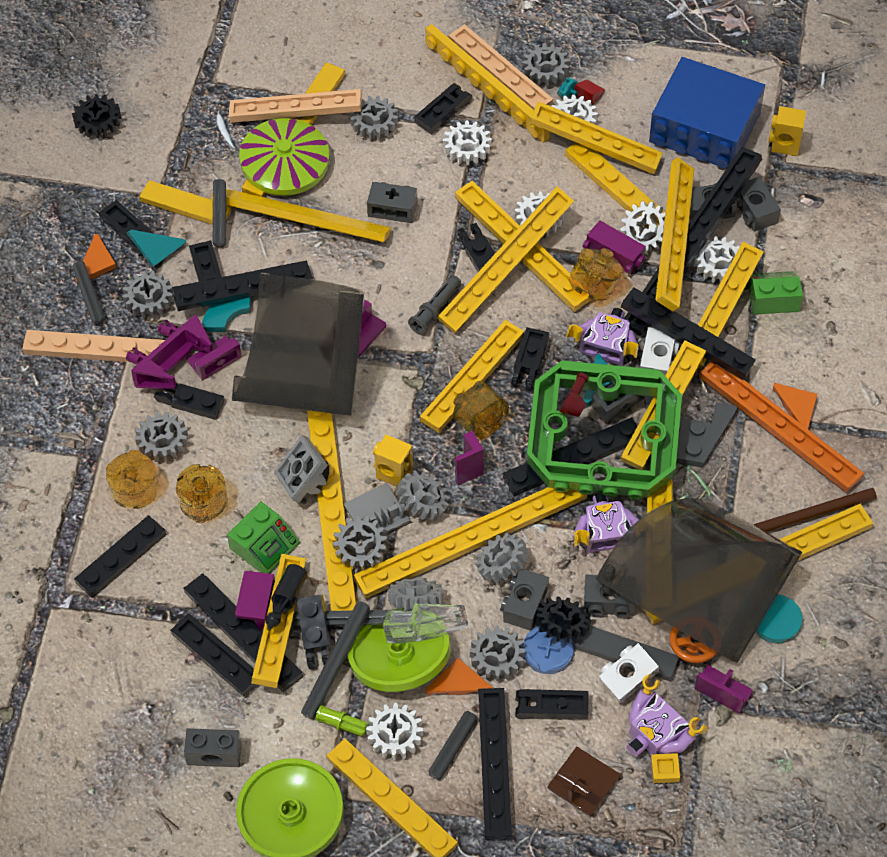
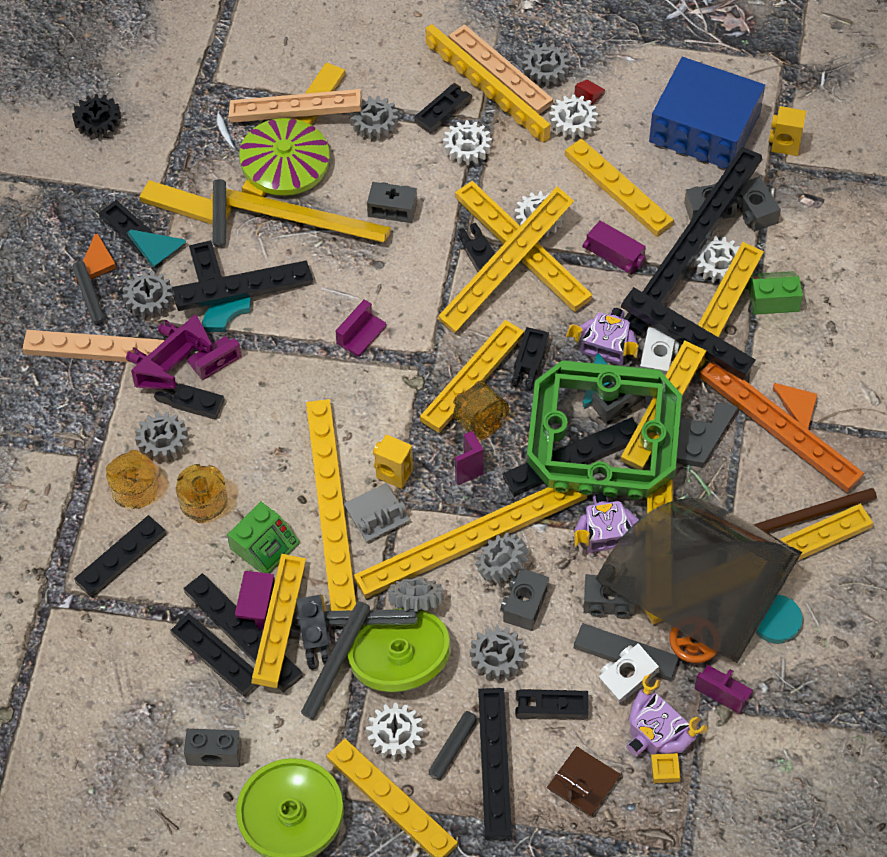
clear smoke panel [232,273,365,416] -> none
black wheel [266,564,308,631] -> none
light grey piece [274,435,329,503] -> none
lime axle [316,705,368,736] -> none
light grey gear [333,515,388,570] -> none
clear slope [383,604,468,643] -> none
light grey gear [396,470,450,520] -> none
dark grey pin [408,275,462,334] -> none
orange tile [425,658,493,696] -> none
medium blue tile [523,626,574,674] -> none
yellow plate [529,101,663,174] -> none
black gear [535,597,591,643] -> none
teal piece [557,78,578,99] -> none
dark red bar [559,373,589,417] -> none
clear yellow brick [569,248,624,301] -> none
white gear [620,201,666,252] -> none
yellow plate [655,157,694,312] -> none

